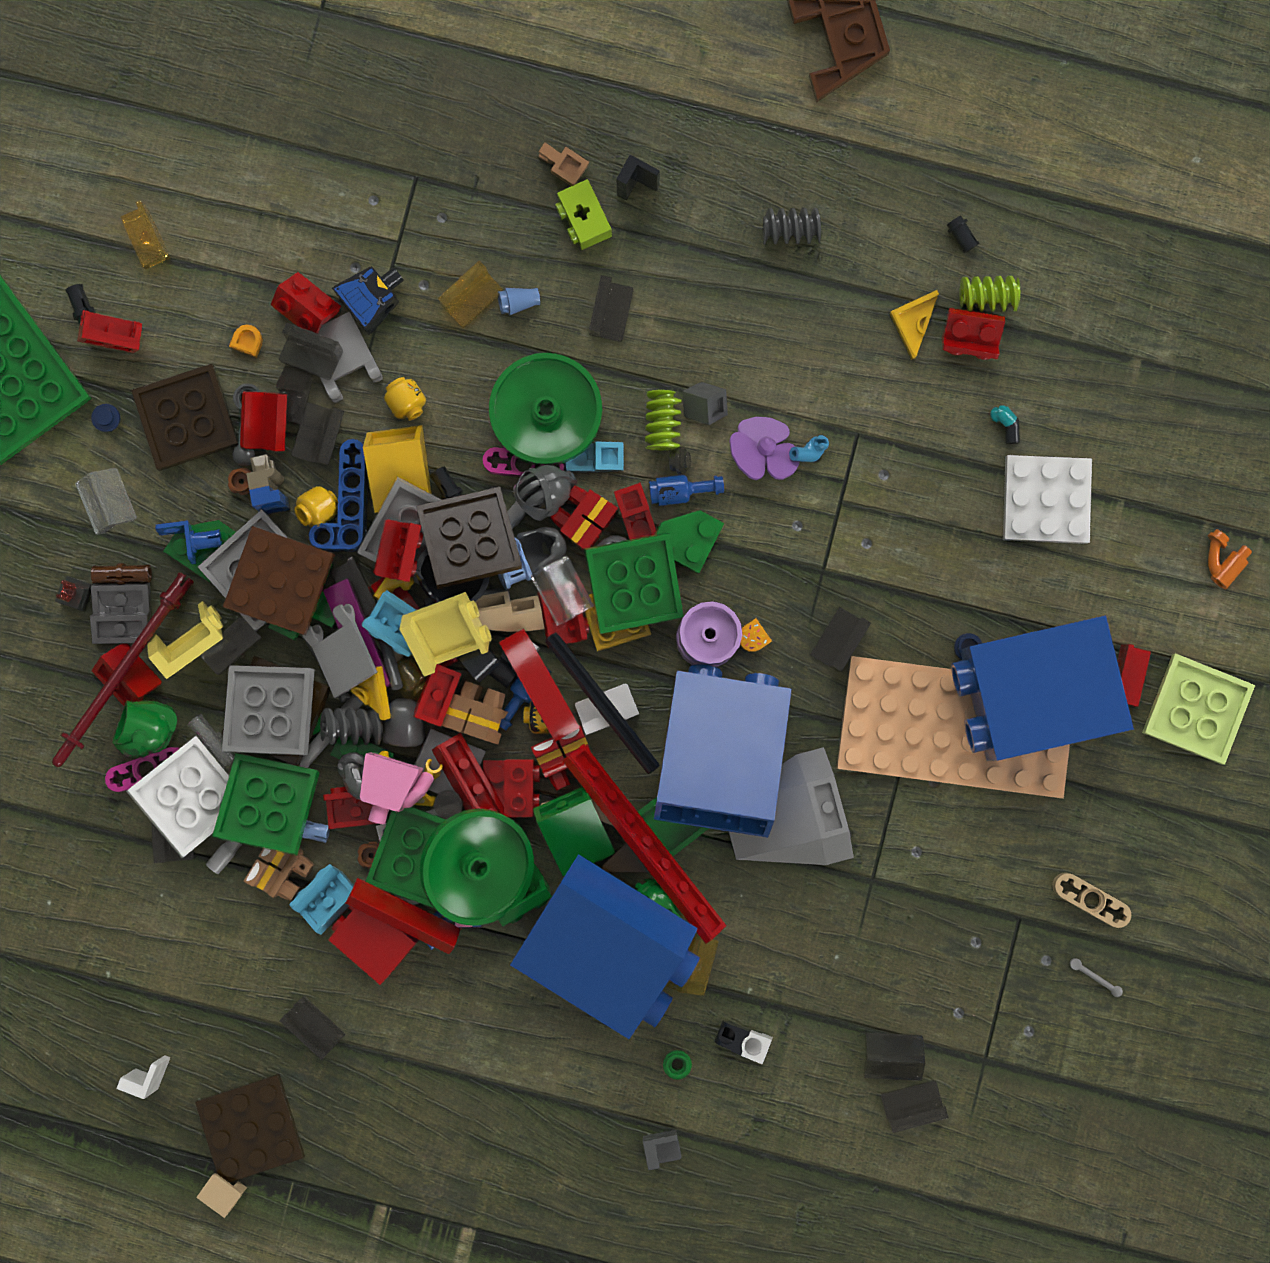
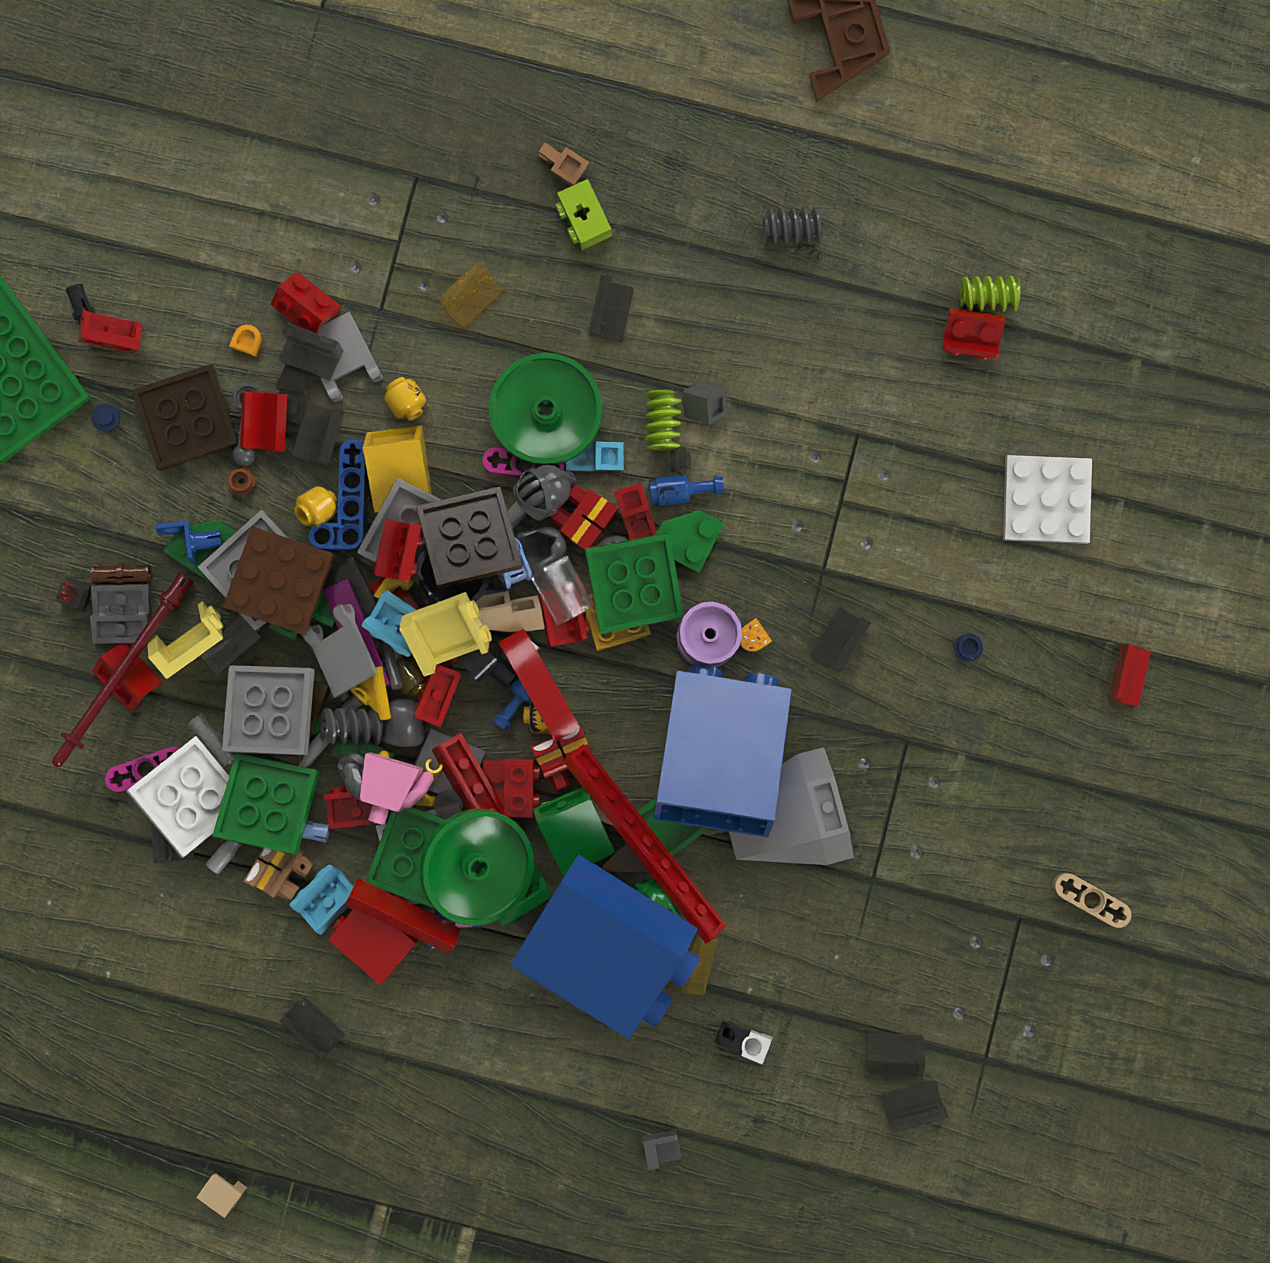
clear panel [75,468,137,535] -> none
green helmet [112,700,177,758] -> none
white panel [116,1055,170,1099] -> none
clear yellow panel [120,200,170,269] -> none
dark brown plate [195,1073,305,1183] -> none
hips [246,455,291,514] -> none
torso [332,266,404,335] -> none
dark orange plate [358,841,379,869] -> none
black pin [430,466,463,500] -> none
medium nougat hips [441,681,508,745] -> none
medium blue cone [498,288,540,316] -> none
black axle [545,632,659,774] -> none
white panel [575,684,639,735] -> none
black panel [616,155,660,201] -> none
green plate [663,1050,692,1079] -> none
medium lavender piece [729,417,800,480] -> none
dark azure arm [789,435,829,462] -> none
light nougat plate [836,656,1070,799] -> none
yellow tile [889,290,939,360] -> none
black pin [947,215,980,253] -> none
blue brick [951,615,1134,761] -> none
arm [990,405,1020,444] -> none
light grey hinge [1070,958,1123,997] -> none
yellowish green plate [1142,653,1255,765] -> none
orange plant [1208,529,1252,590] -> none

